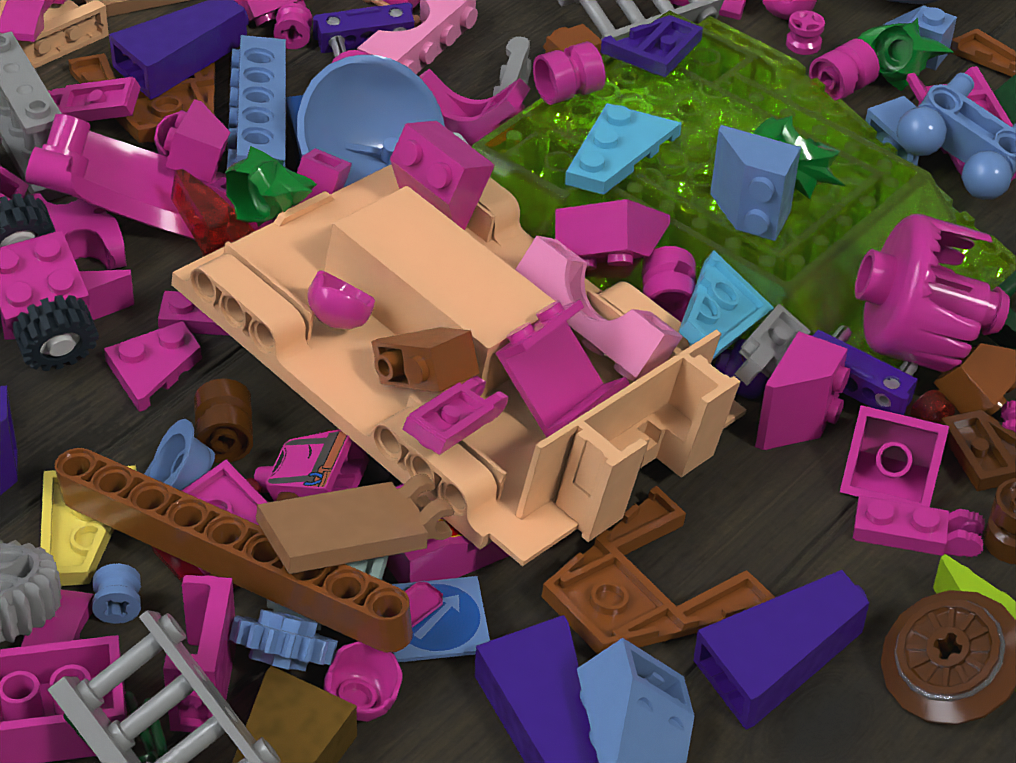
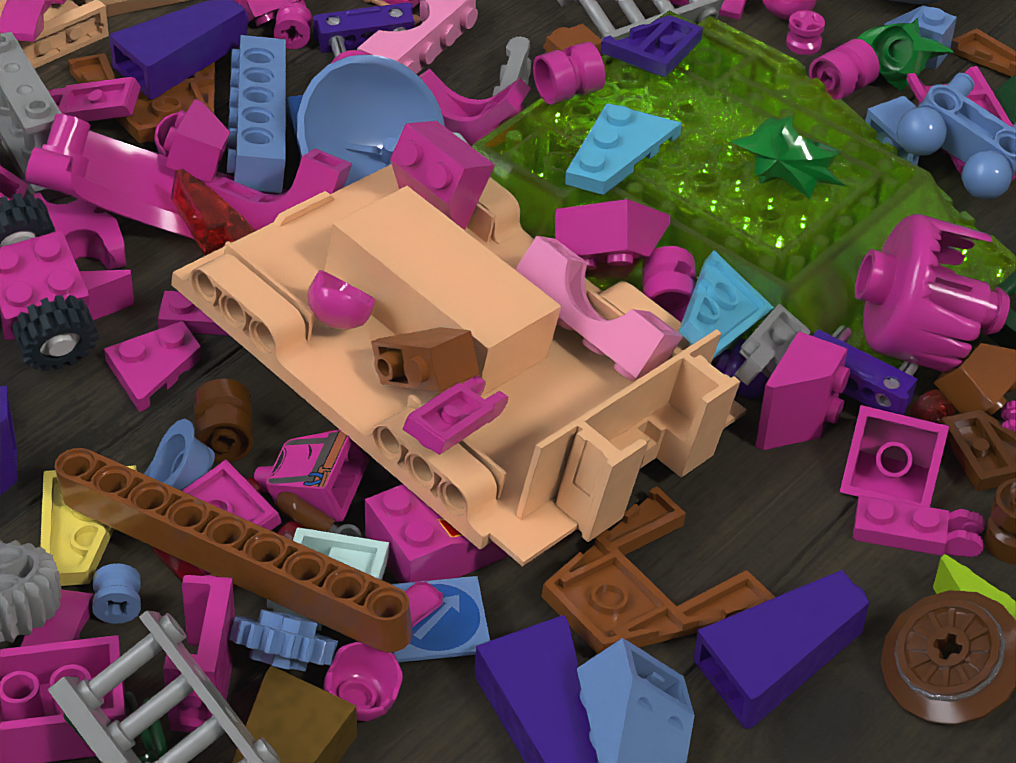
green hair [225,146,317,227] -> none
medium nougat tile [256,474,454,574] -> none
dark pink panel [495,300,630,438] -> none
medium blue slope [710,125,801,241] -> none

